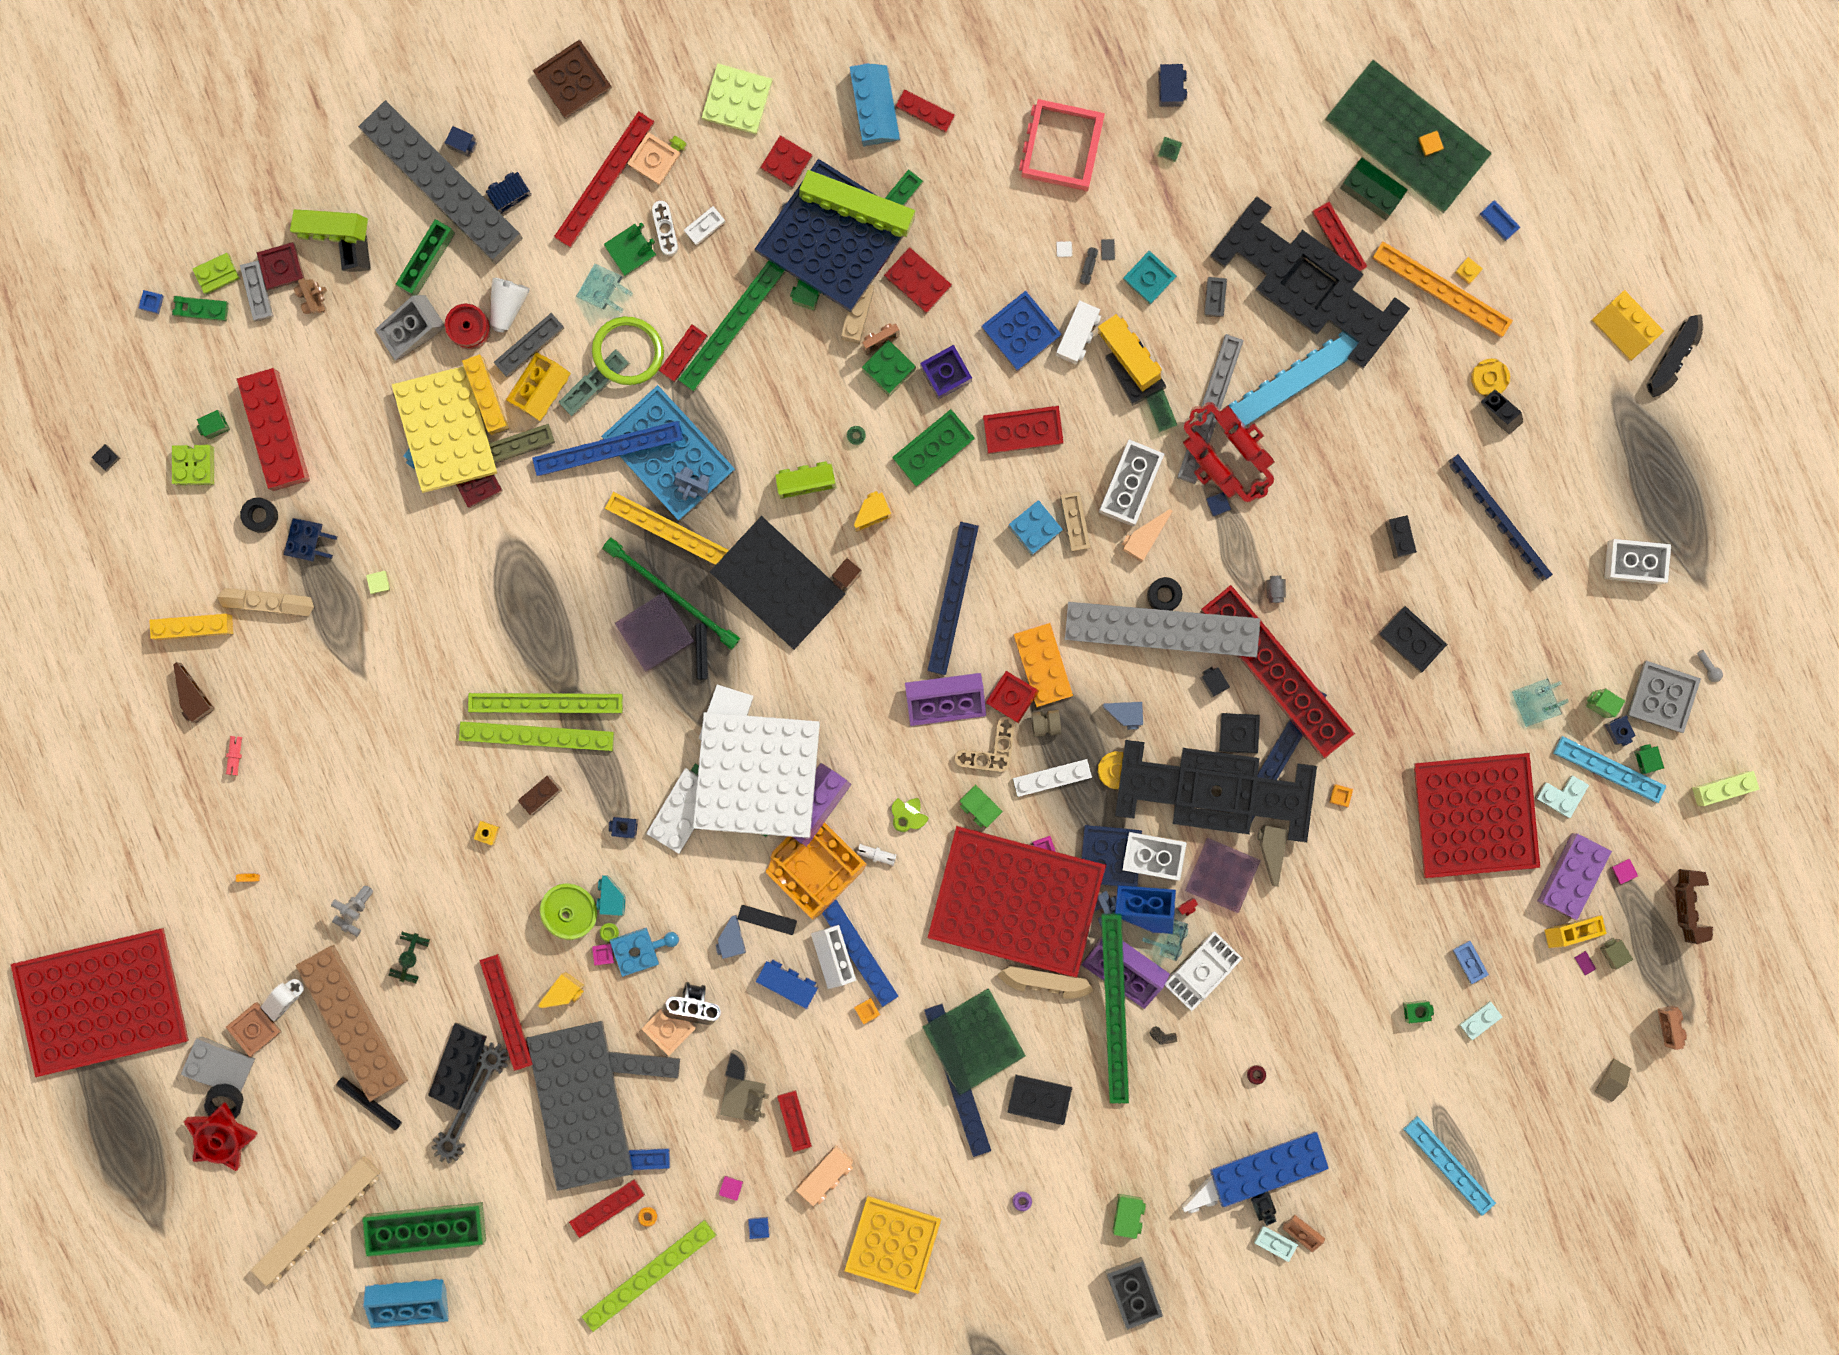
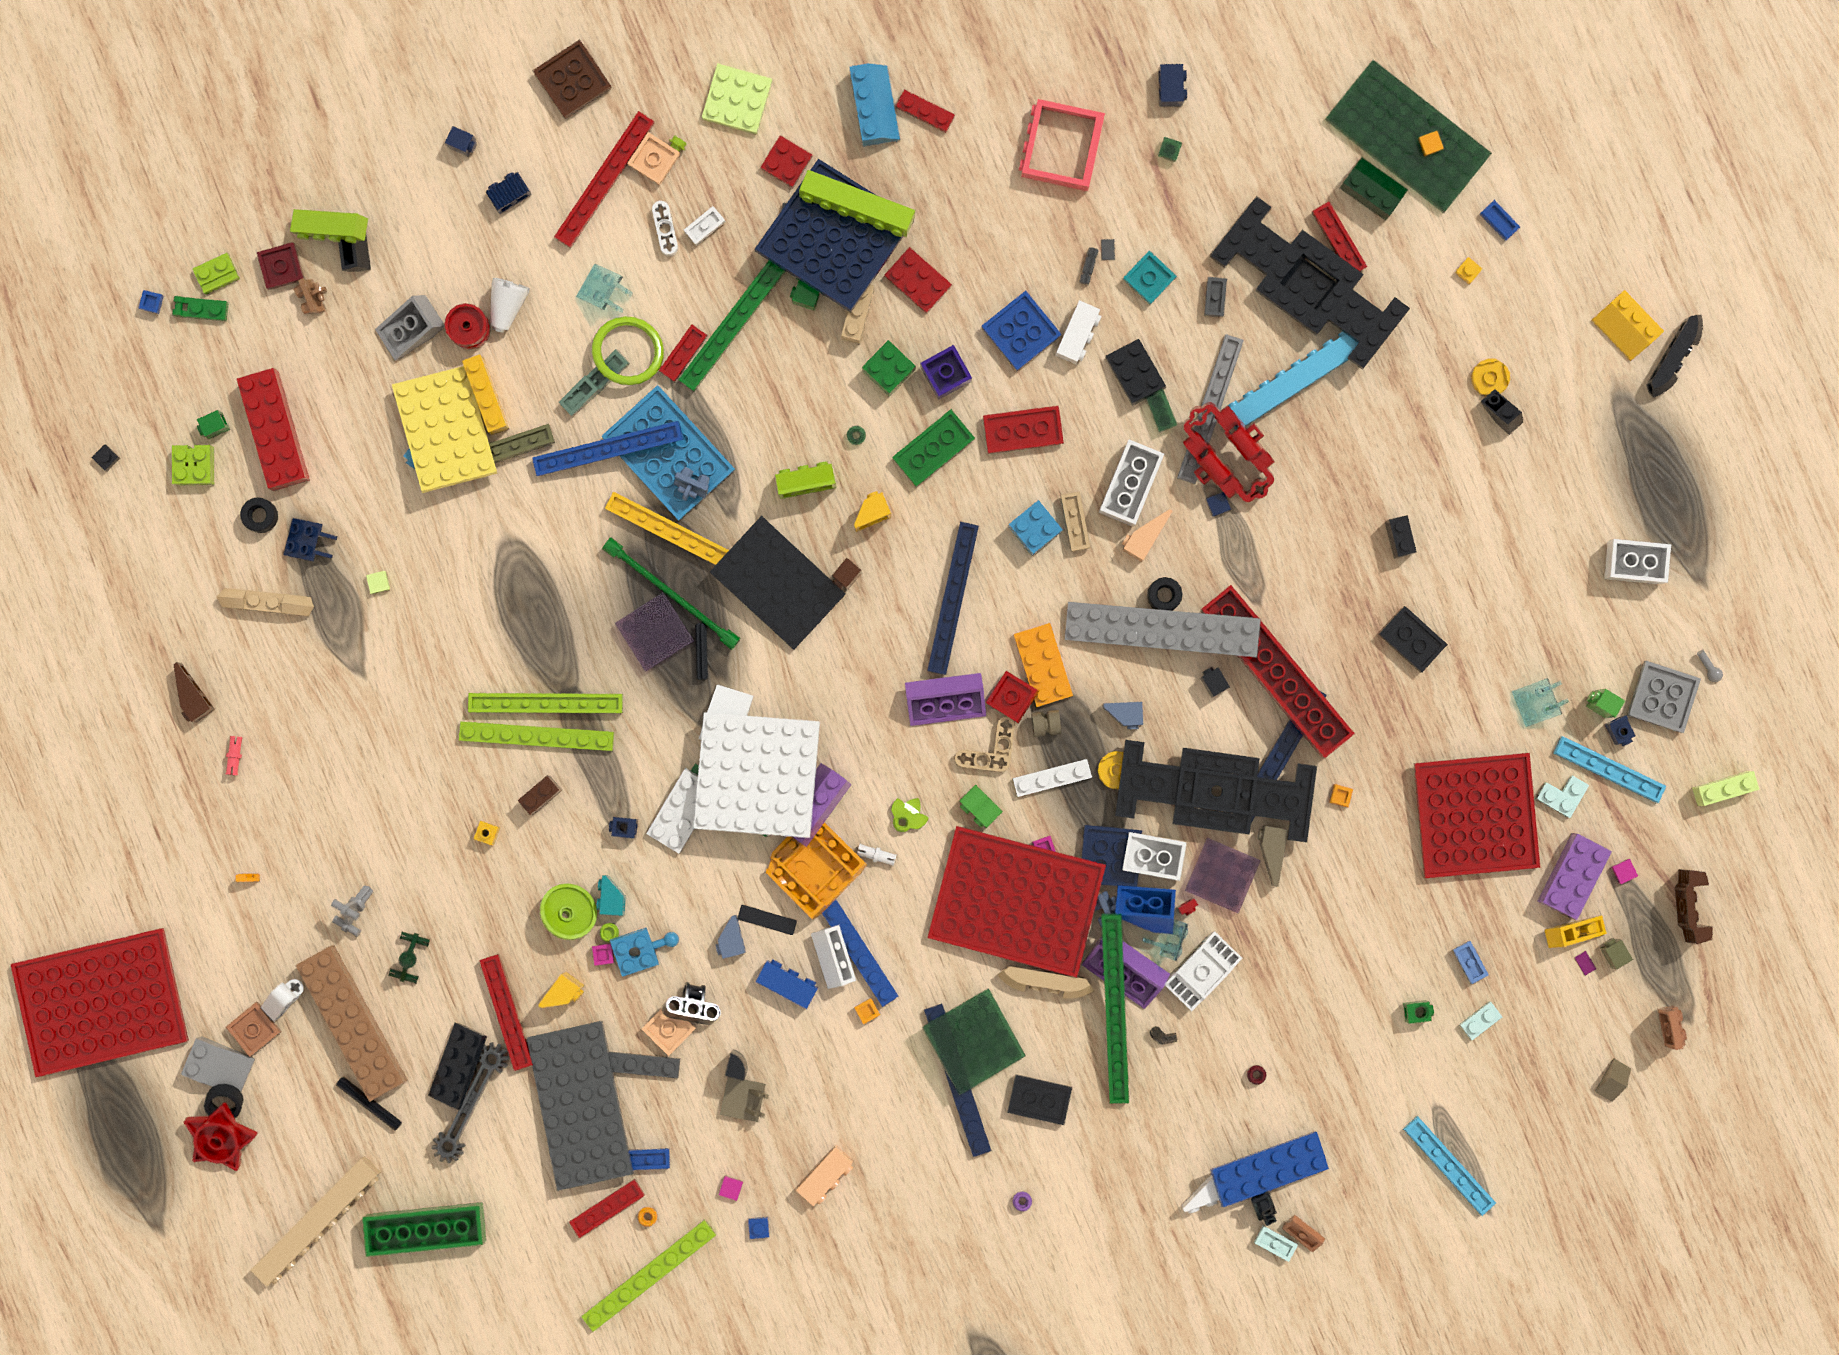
yellow brick [149,614,234,640] -> none
light grey plate [240,261,273,321] -> none
dark grey brick [358,100,523,265] -> none
dark azure slope [363,1279,449,1328] -> none
green brick [396,219,455,296] -> none
dark red plate [456,474,503,508] -> none
dark grey plate [494,313,564,377] -> none
yellow slope [506,352,571,421] -> none
green plate [604,223,656,276] -> none
red plate [777,1090,812,1152] -> none
yellow plate [845,1195,941,1294] -> none
nougat plate [862,323,900,355] -> none
green plate [885,169,923,206] -> none
white sticker [1057,241,1072,257] -> none
yellow brick [1098,314,1162,392] -> none
dark grey brick [1105,1257,1163,1330] -> none
bright green brick [1112,1194,1146,1239] -> none
black tile [1219,713,1260,753] -> none
flat silver brick [1266,576,1286,603] -> none
light orange plate [1372,241,1513,338] -> none
dark blue plate [1449,454,1553,581] -> none
green brick [1634,744,1664,774] -> none

